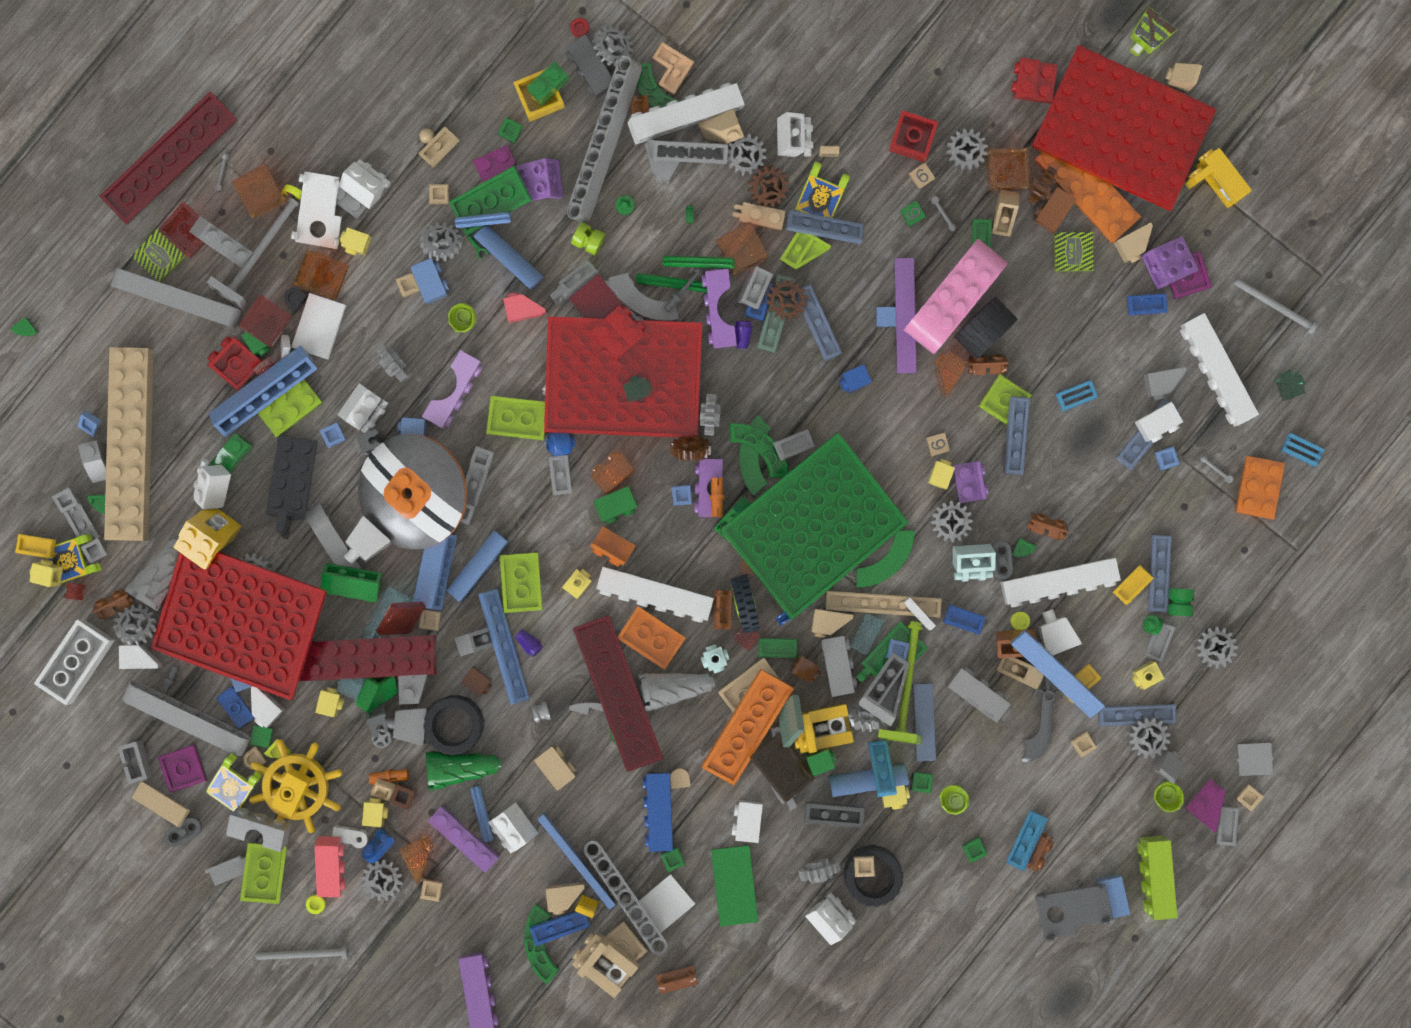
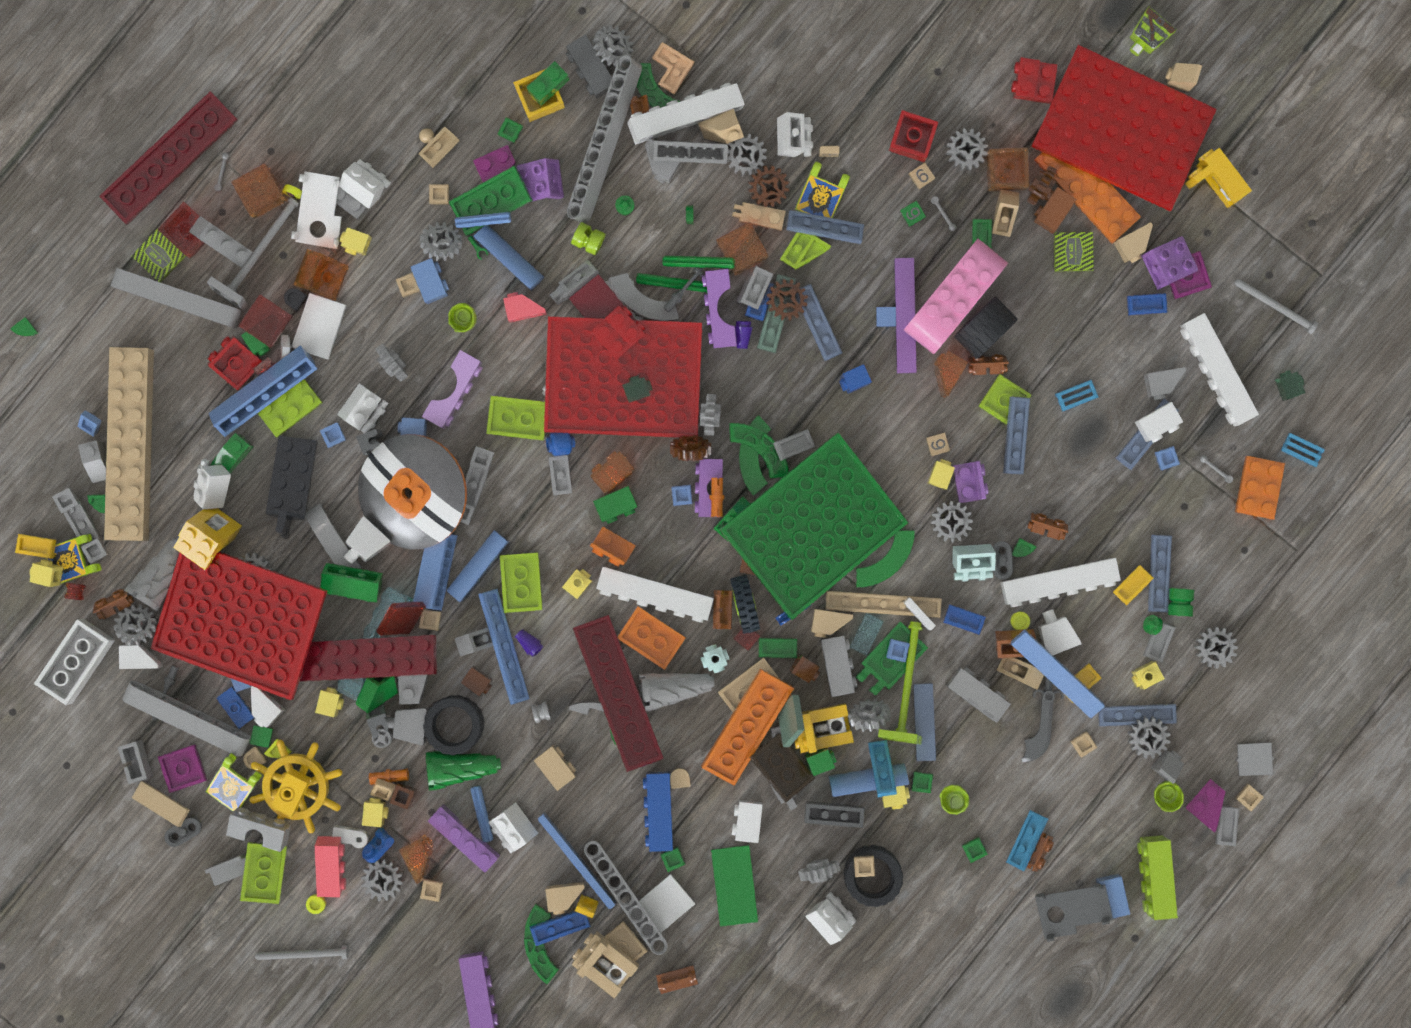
red tile [570,18,590,38] -> none
light grey wedge [858,653,909,726] -> none

